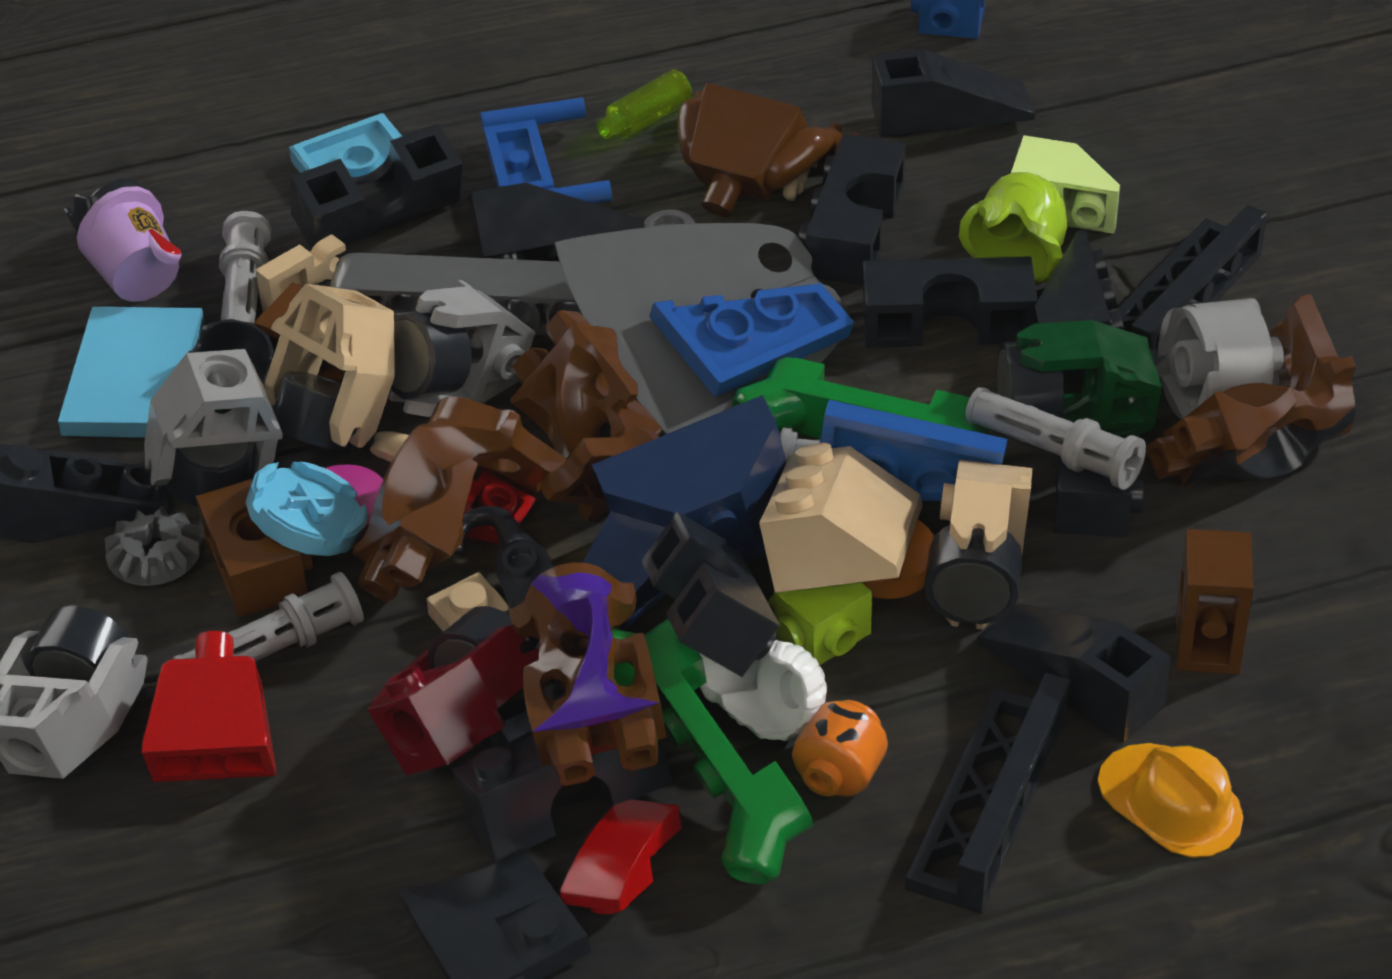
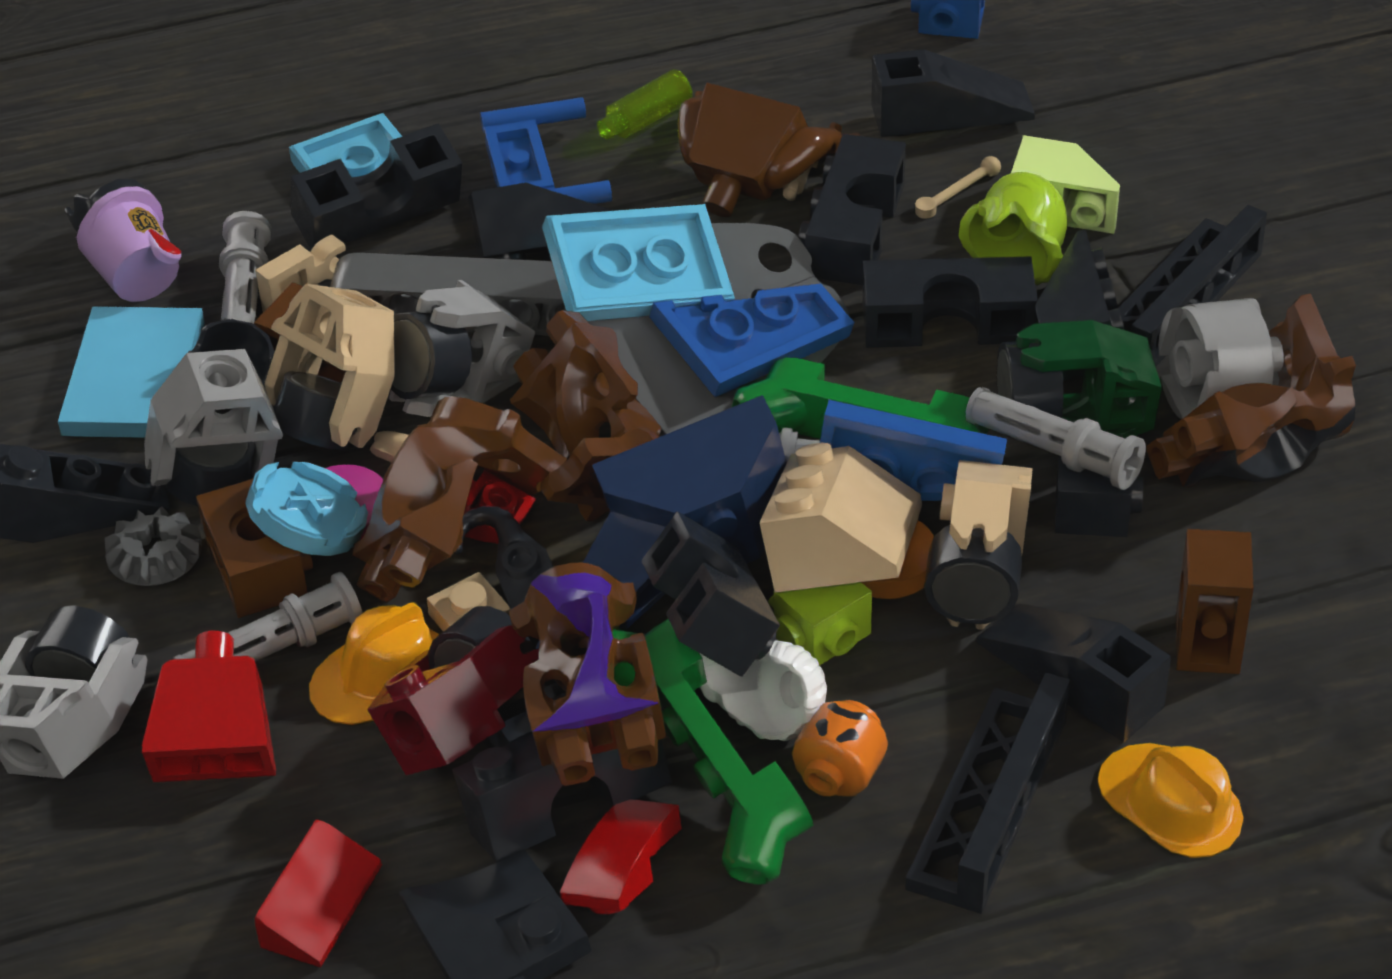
none -> red slope [255,819,382,968]
none -> light orange piece [309,602,439,725]
none -> medium azure tile [542,204,735,321]
none -> tan hinge [915,156,1001,219]

